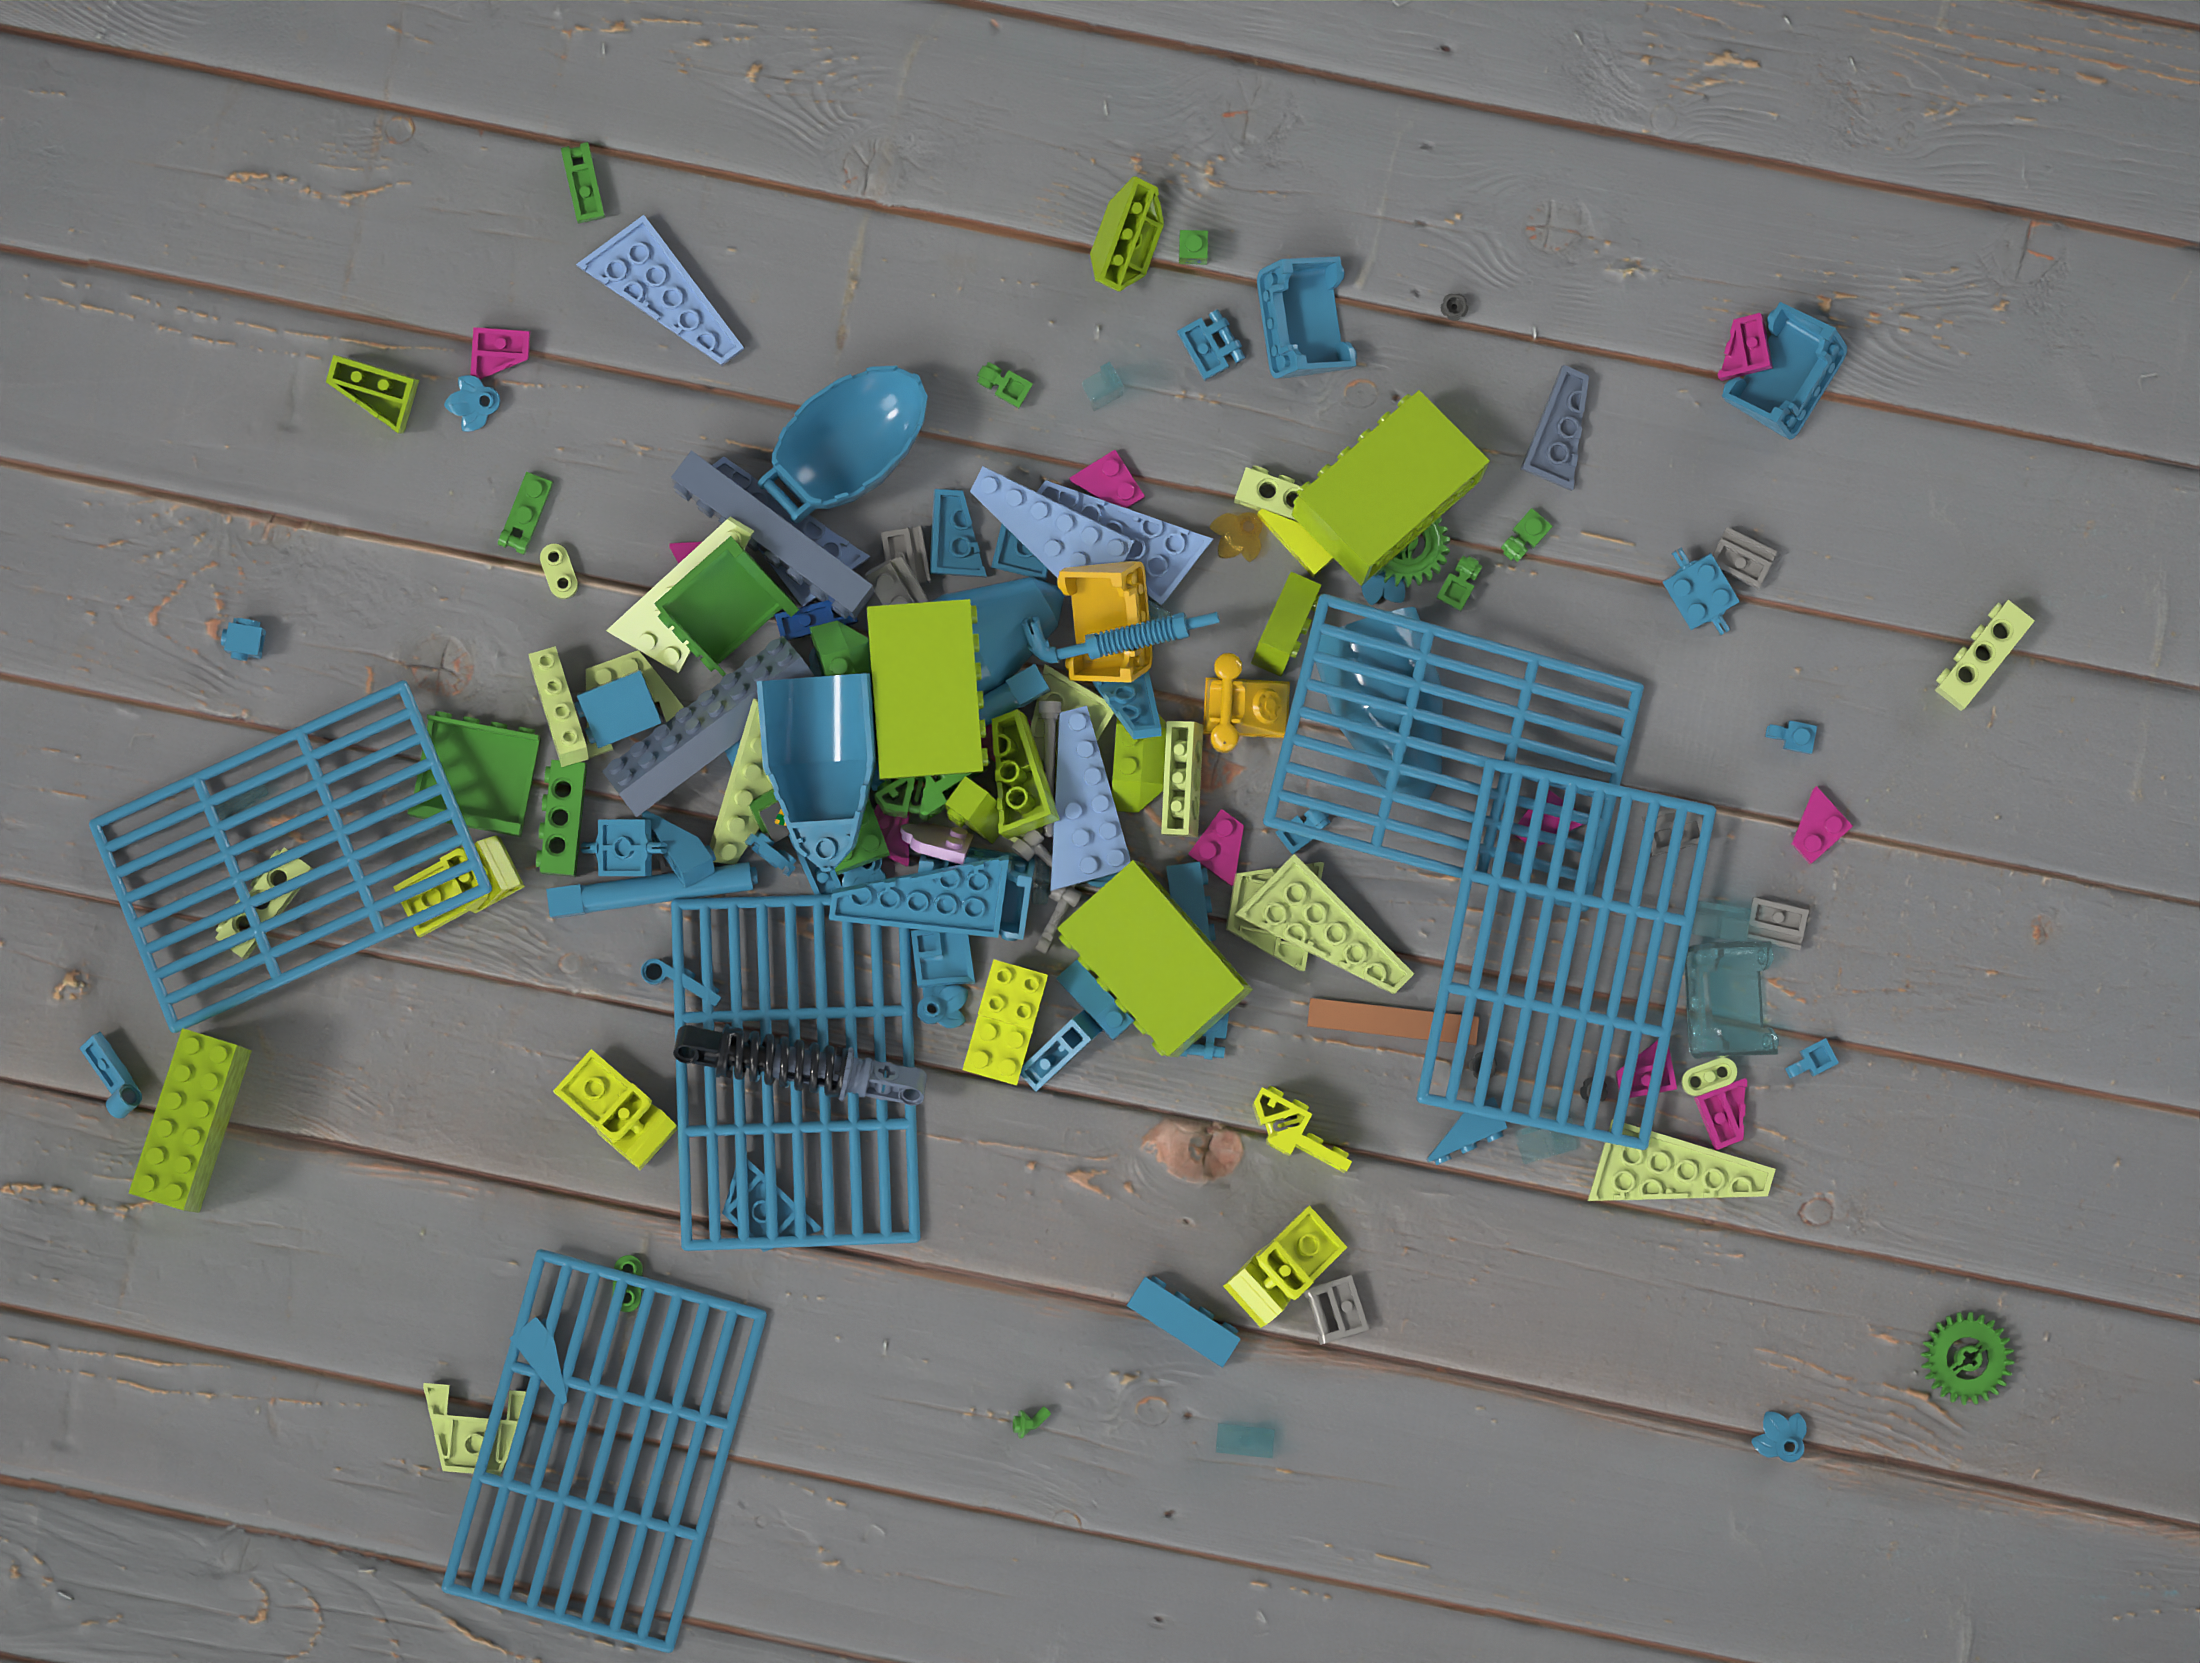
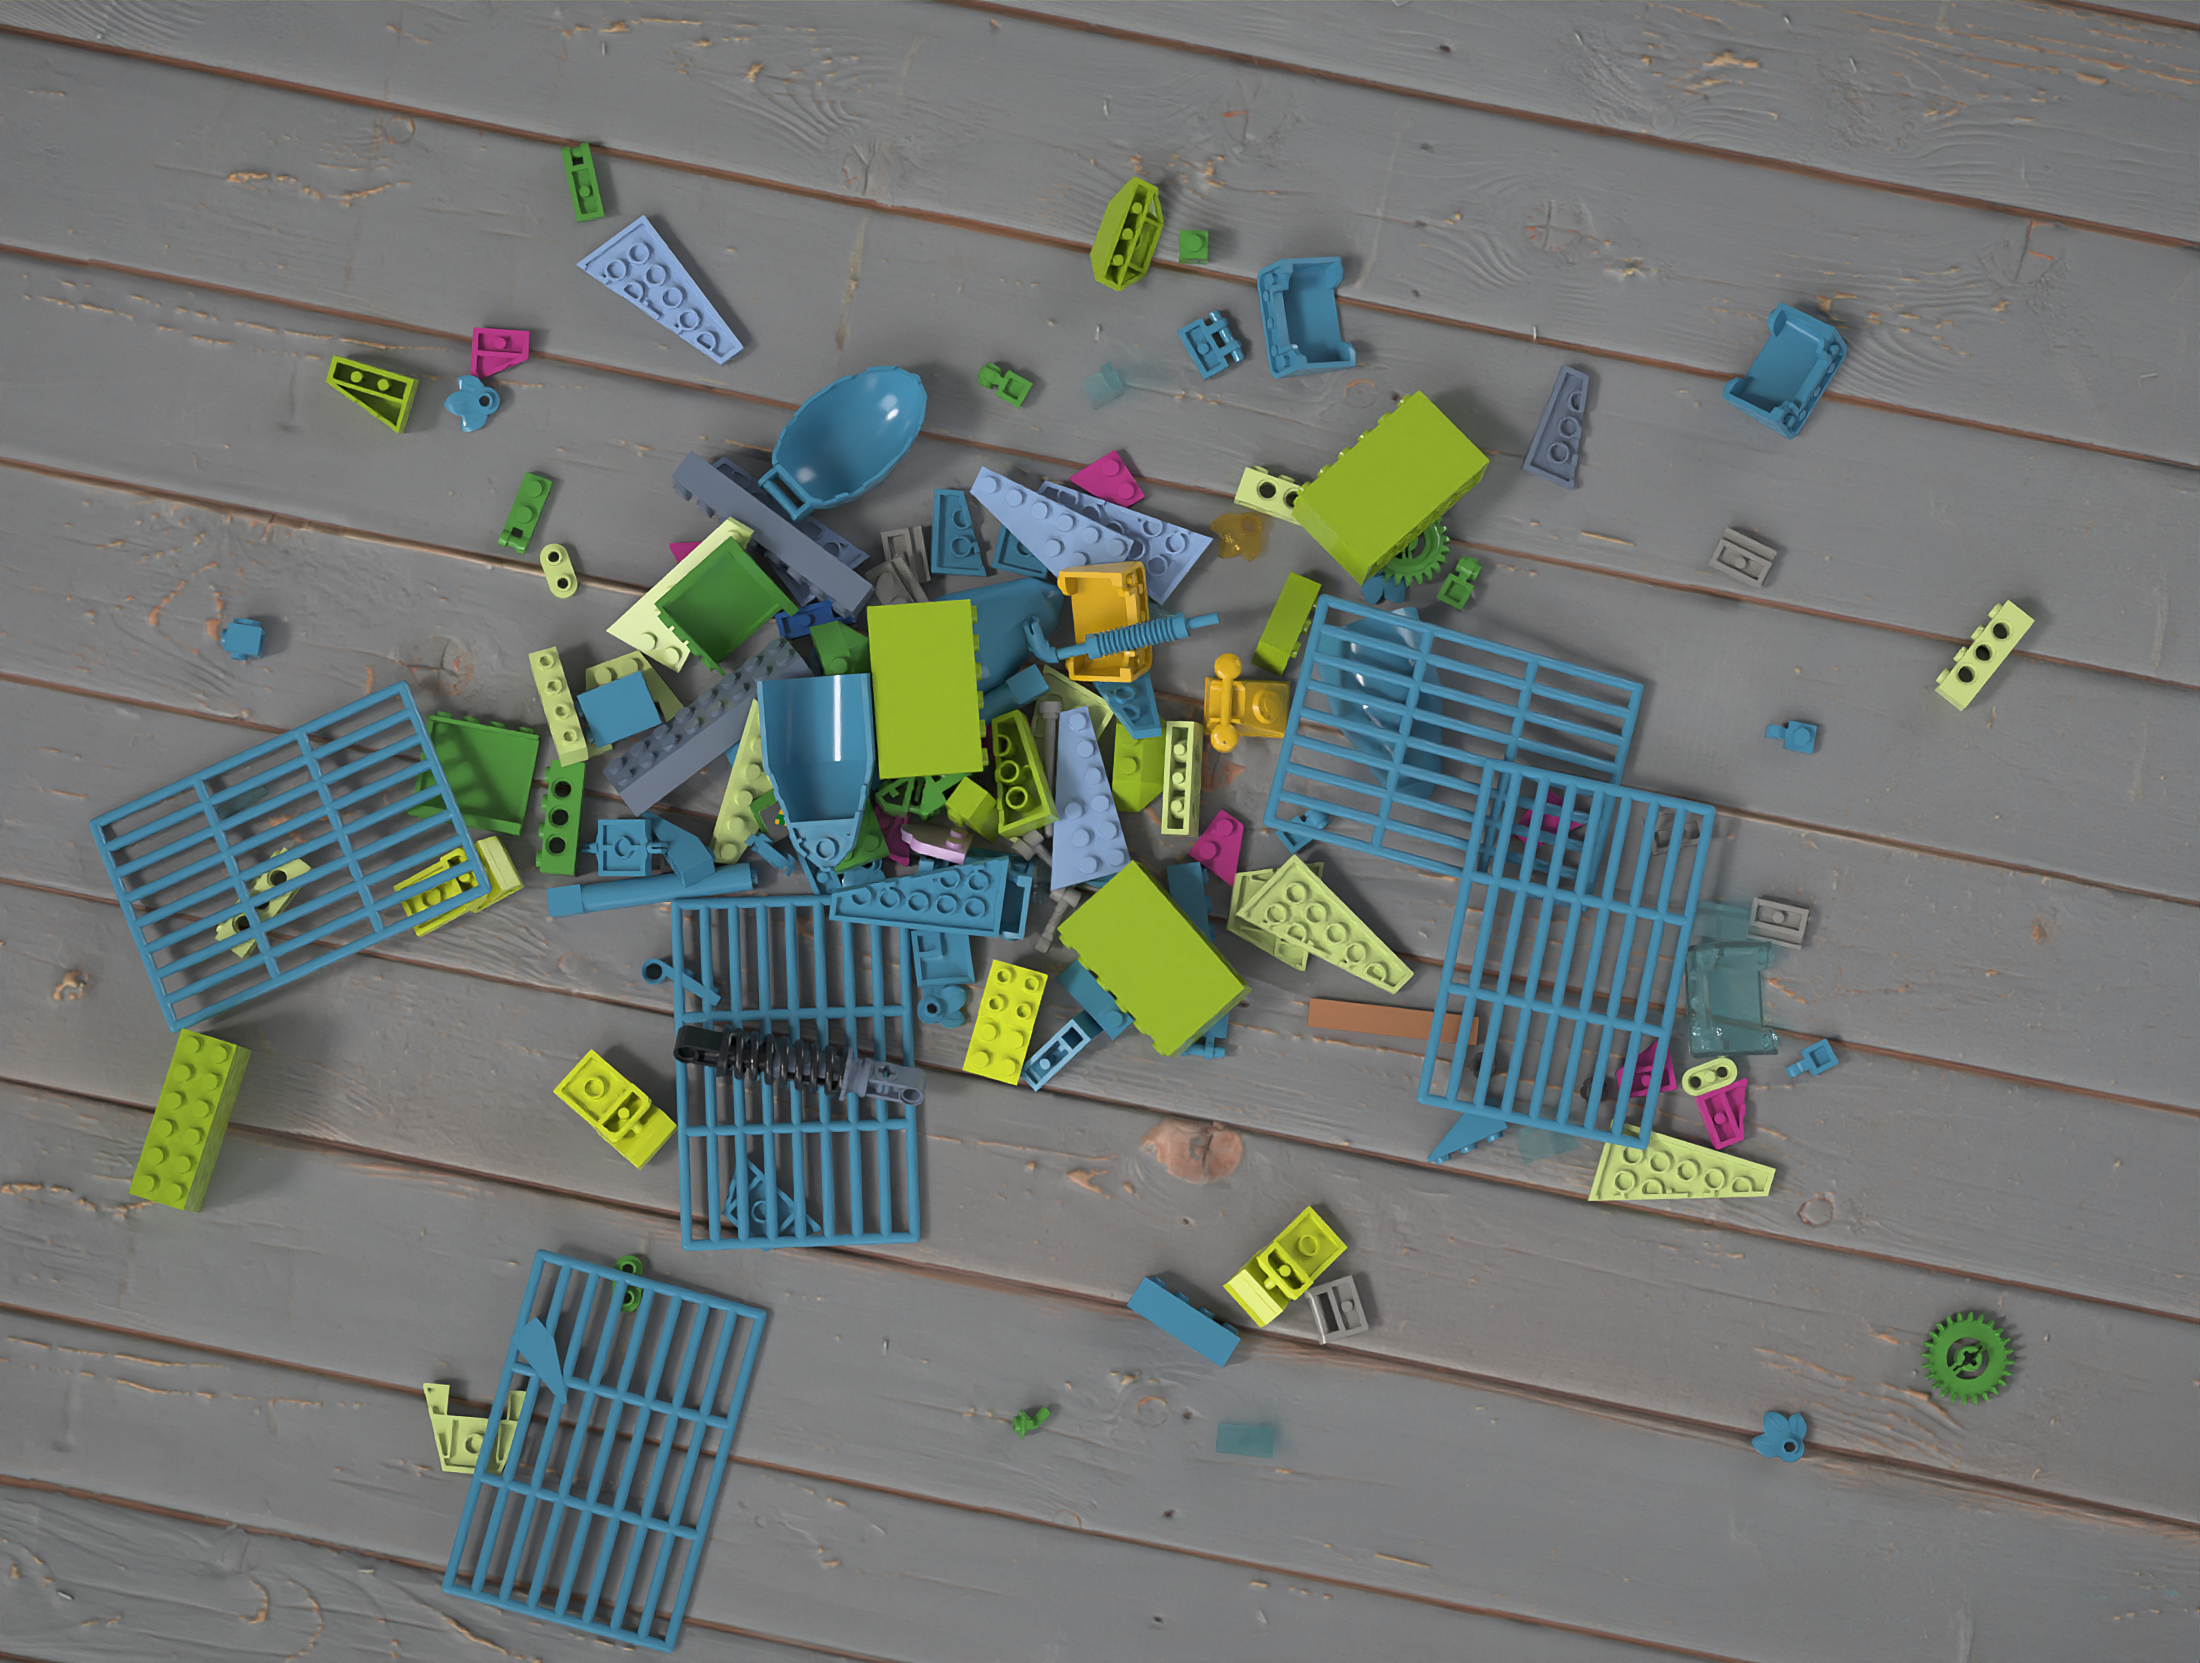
dark azure plate [79,1032,142,1119] -> none
neon yellow piece [1252,1085,1352,1173] -> none
neon yellow slope [1257,509,1334,578] -> none
dark grey plate [1440,294,1468,321] -> none
bright green plate [1501,508,1553,562] -> none
dark azure plate [1662,547,1740,635] -> none
dark pink wing [1718,313,1773,381] -> none
dark pink wing [1791,786,1853,864] -> none

